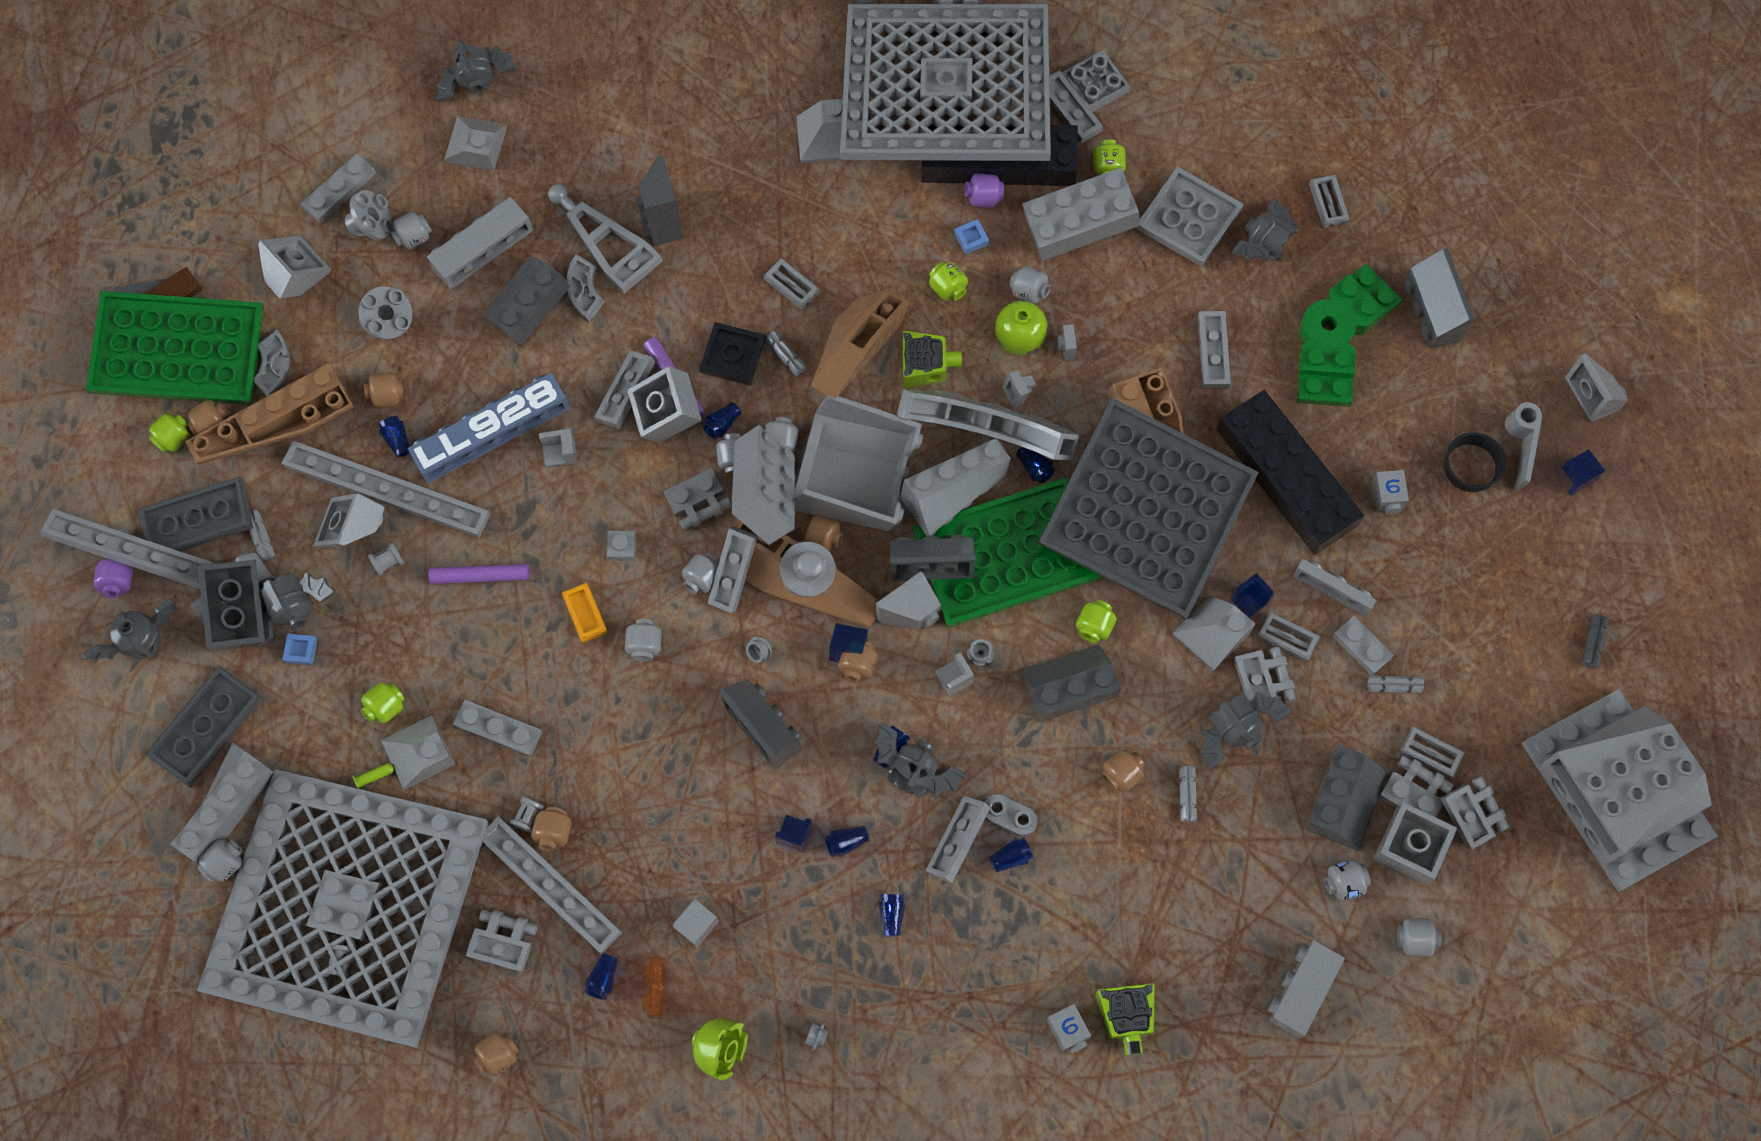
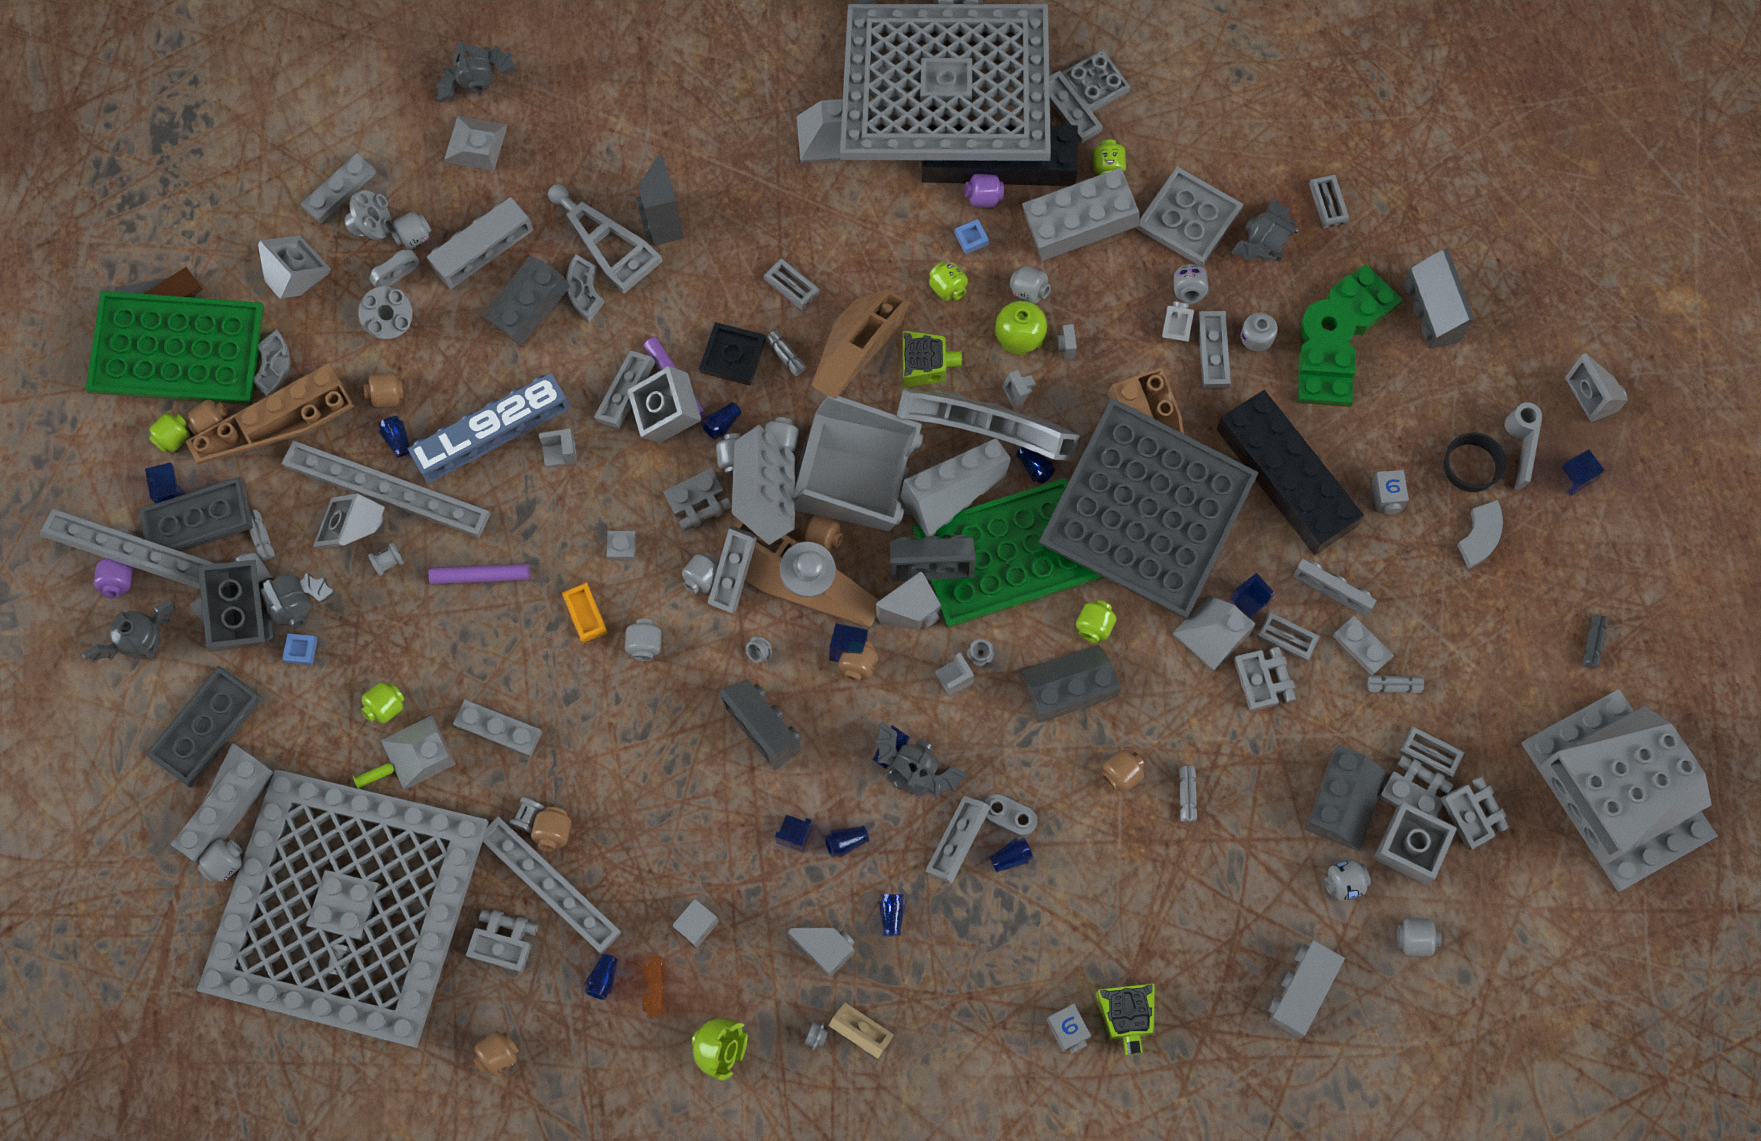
dark grey helmet [1200,691,1293,769] -> none
none -> clear blue panel [145,462,185,504]
none -> light grey plate [369,250,419,288]
none -> light grey slope [788,928,855,978]
none -> tan plate [829,1002,894,1058]
none -> light grey bracket [1162,301,1194,342]
none -> light grey head [1173,264,1208,304]
none -> light grey head [1240,312,1278,352]
none -> light grey tile [1457,500,1503,569]

